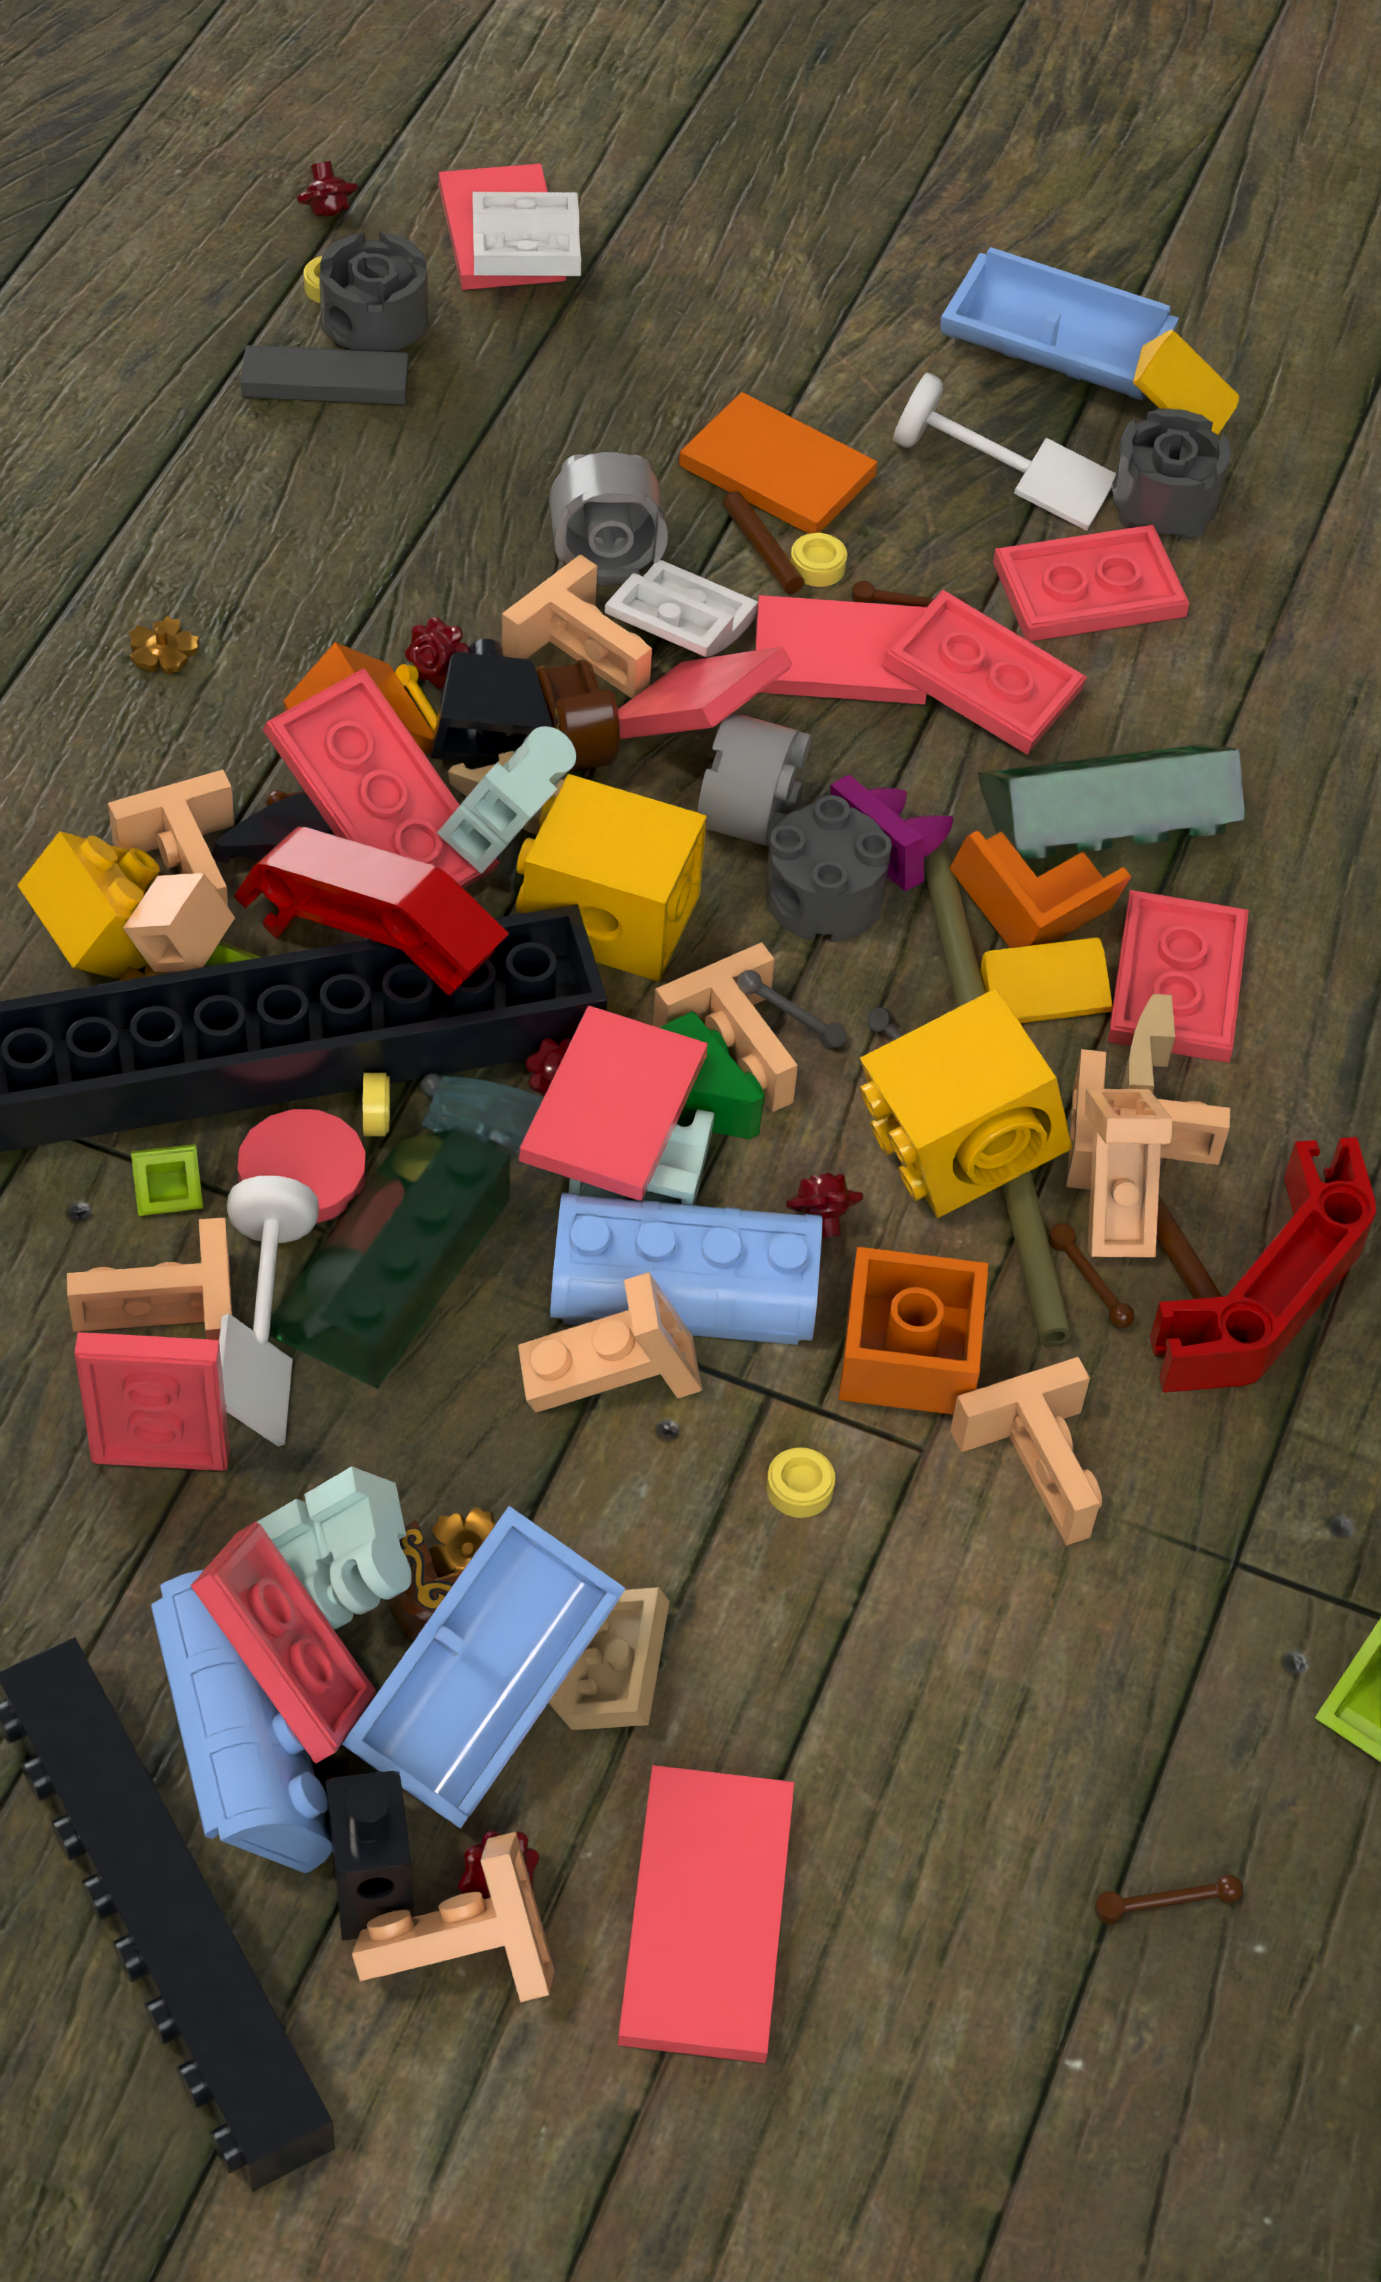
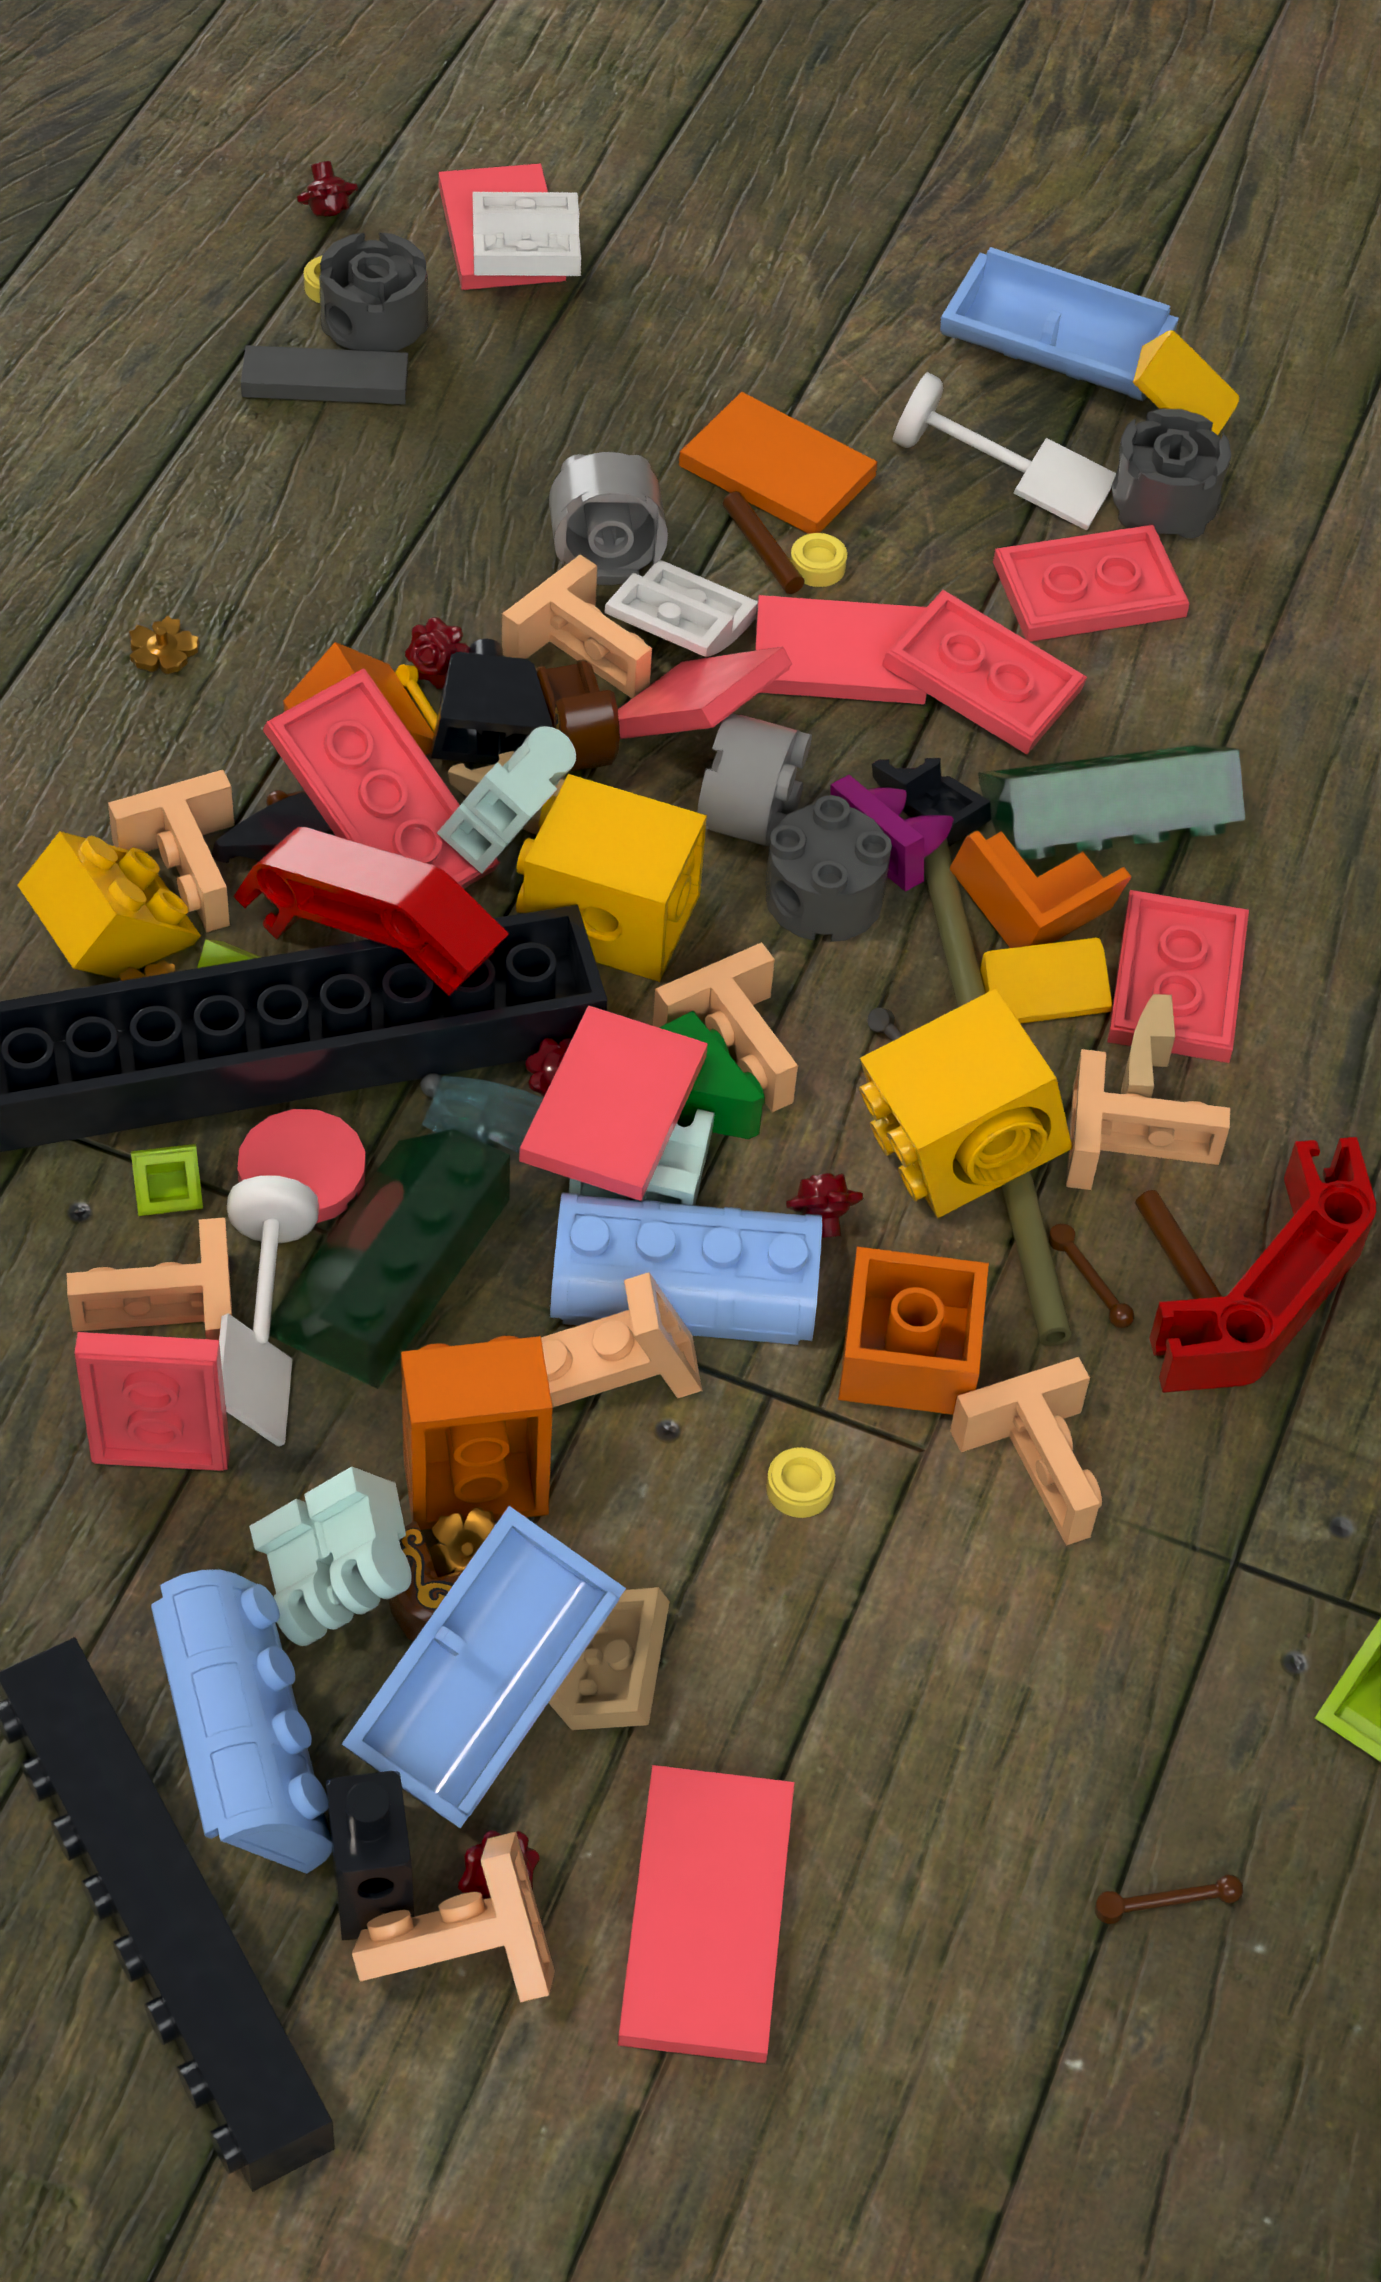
light nougat brick [123,873,235,973] -> none
coral tile [191,1521,376,1764] -> none
light yellow tile [363,1073,390,1136] -> none
dark grey hinge [737,970,847,1049] -> none
reddish brown hinge [852,581,968,607] -> none
light nougat bracket [1085,1089,1172,1257] -> none
none -> orange brick [401,1336,553,1530]
none -> black slope [872,758,992,846]

